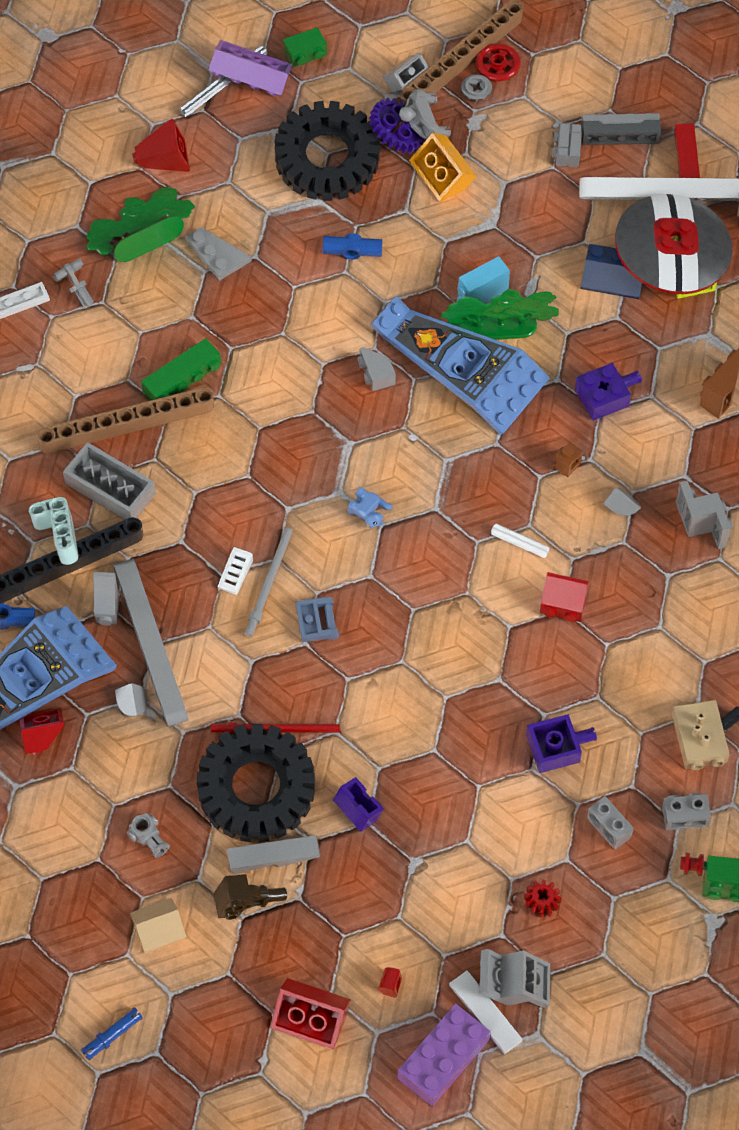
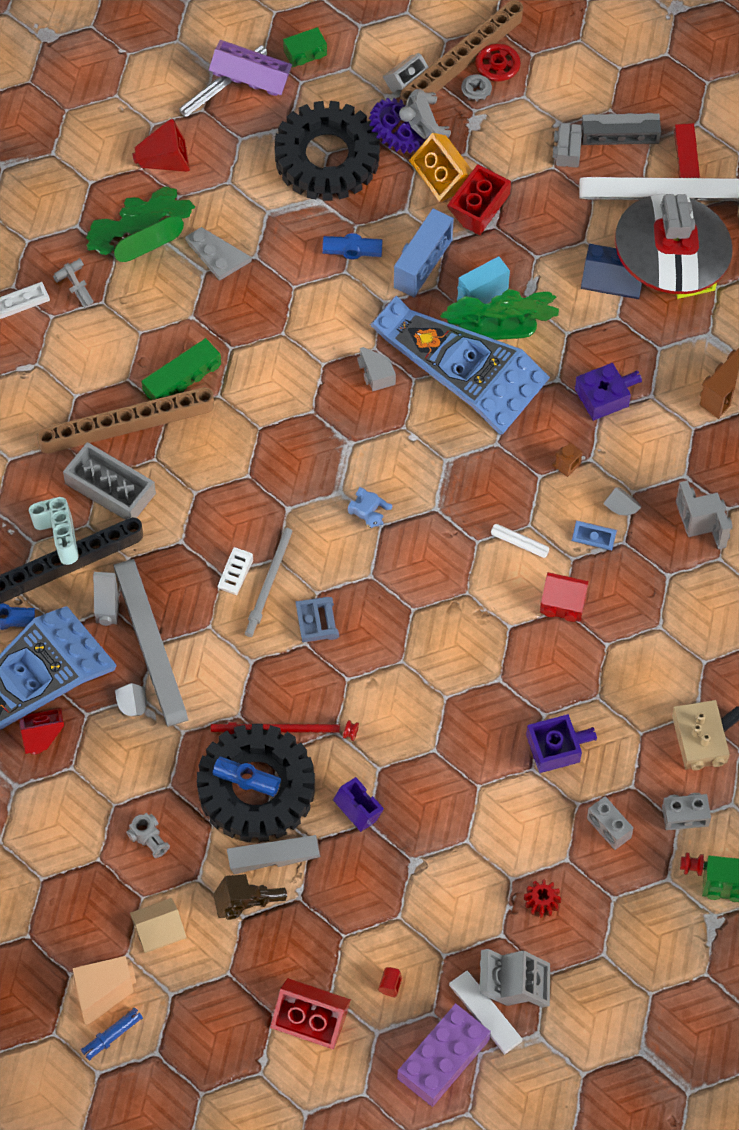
none -> light nougat slope [73,956,136,1025]
none -> blue piece [213,757,281,797]
none -> red bush [343,720,359,741]
none -> medium blue brick [394,209,454,298]
none -> red slope [447,164,511,235]
none -> medium blue slope [572,520,617,550]
none -> light grey brick [660,194,695,239]

